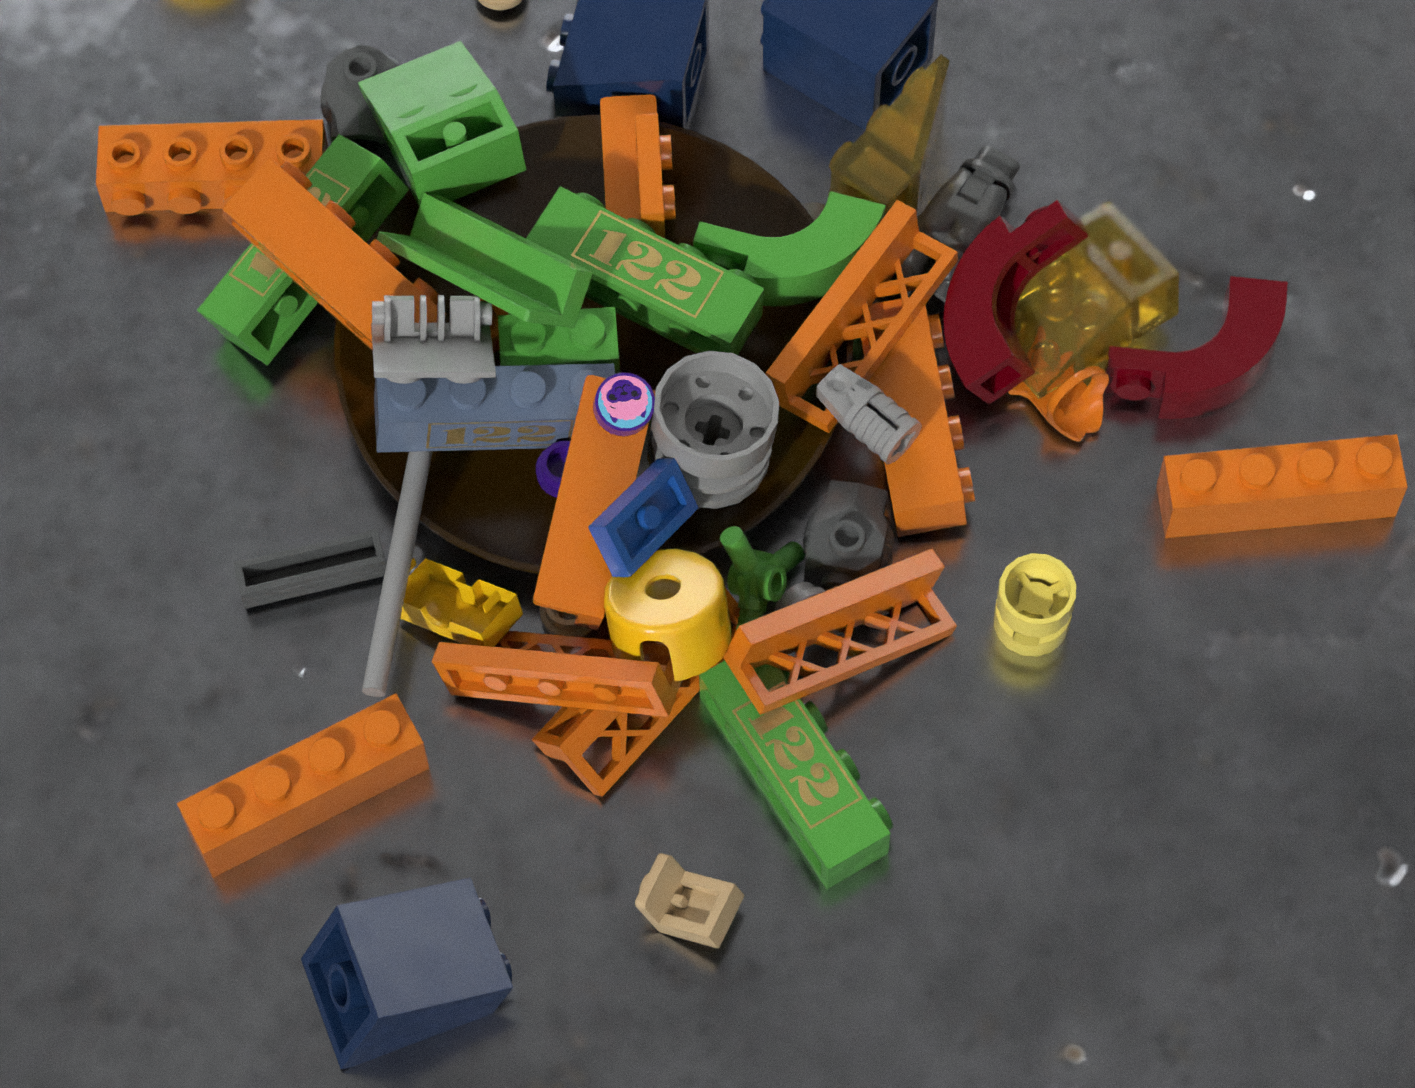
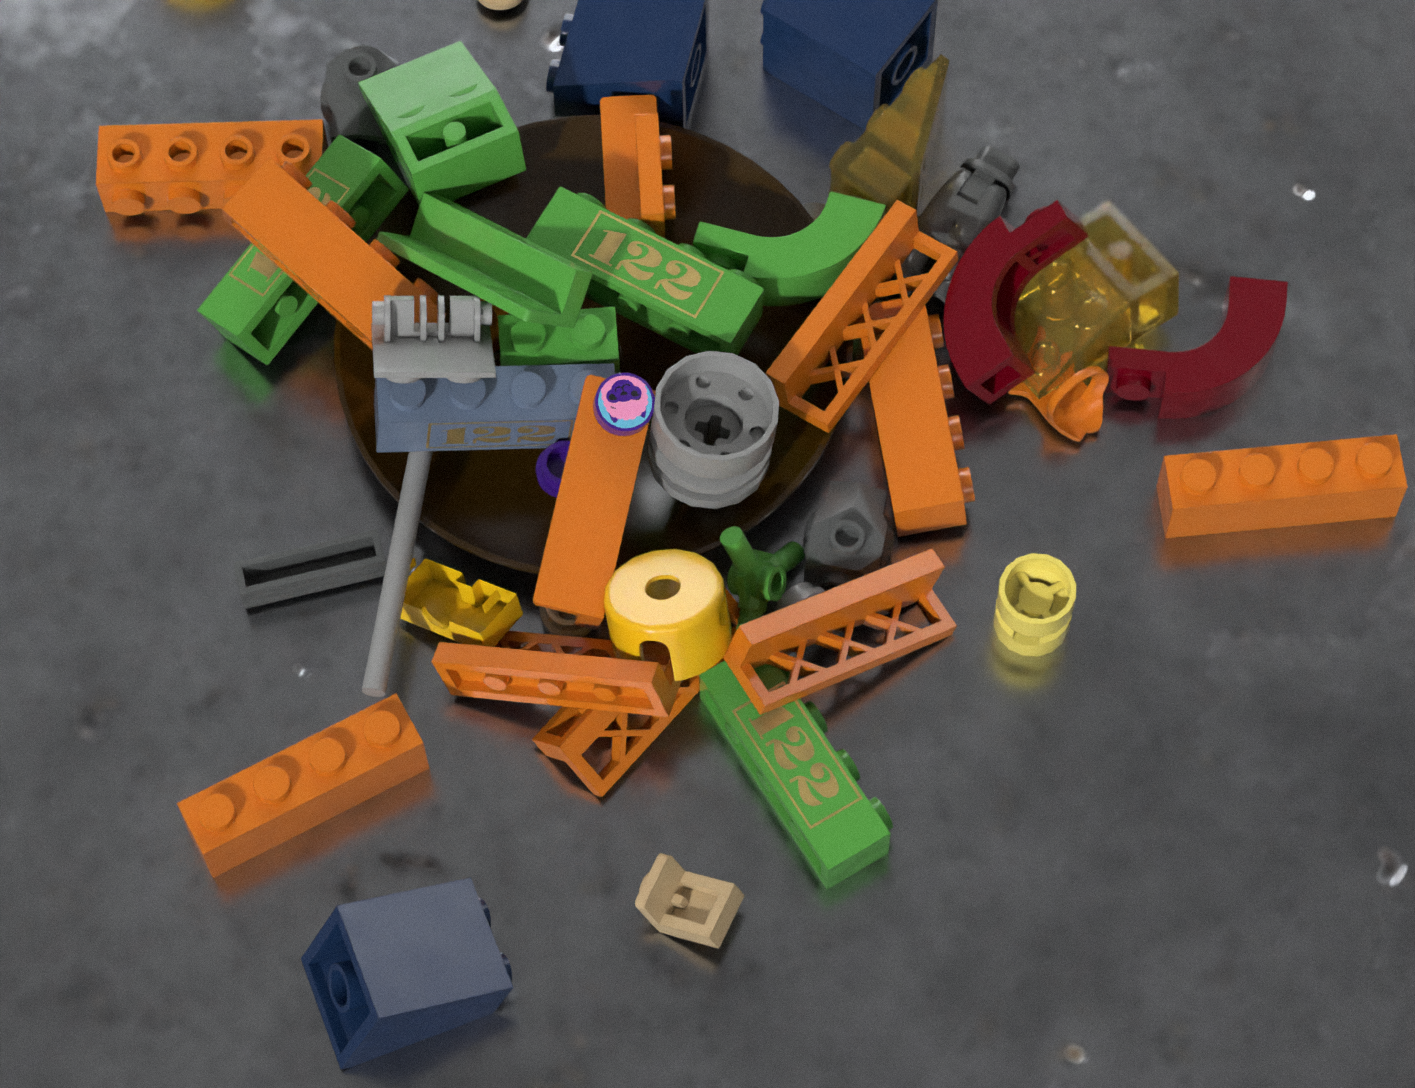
blue plate [588,458,699,577] -> none
light grey hinge [816,364,922,465] -> none

